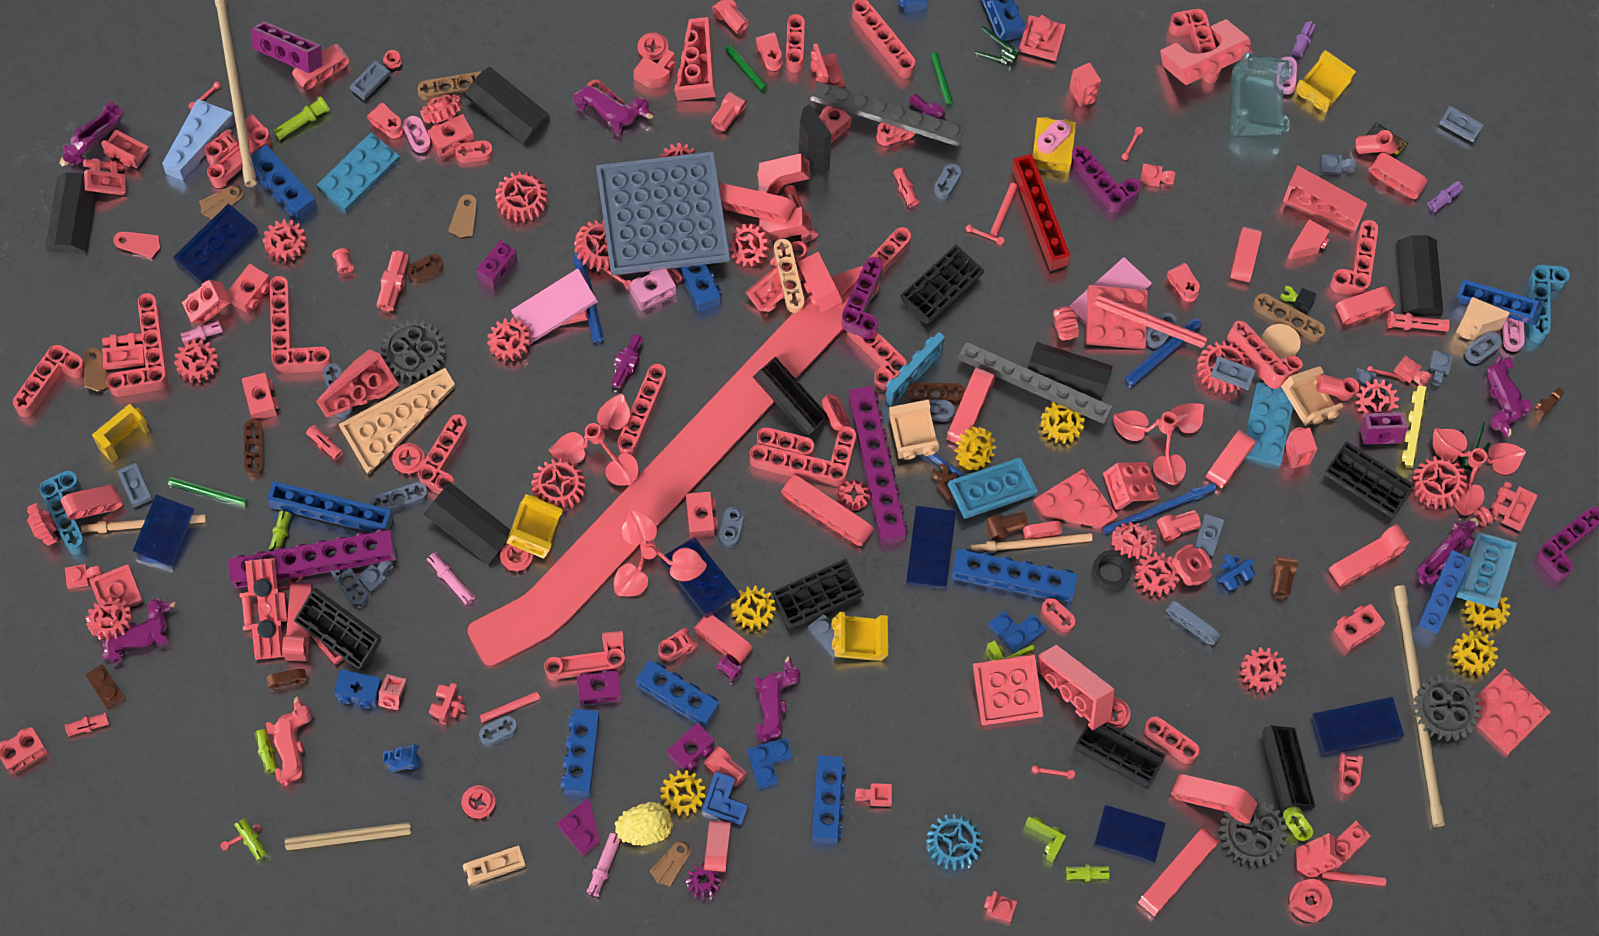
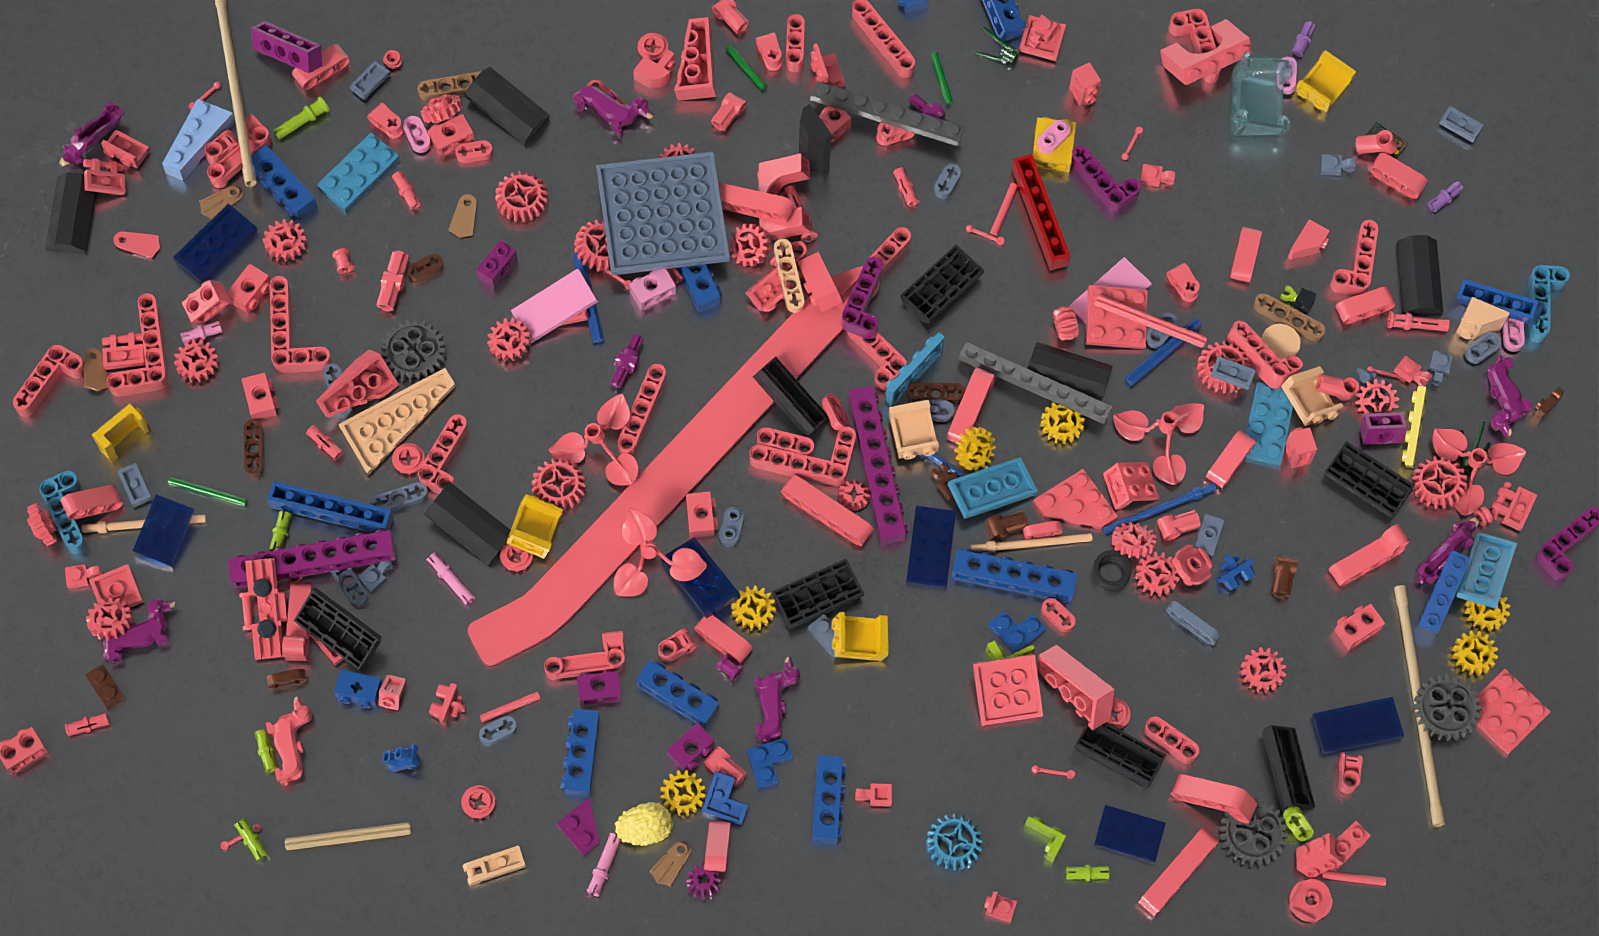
coral wedge [1283,165,1367,231] -> none
none -> coral pin [392,171,422,210]

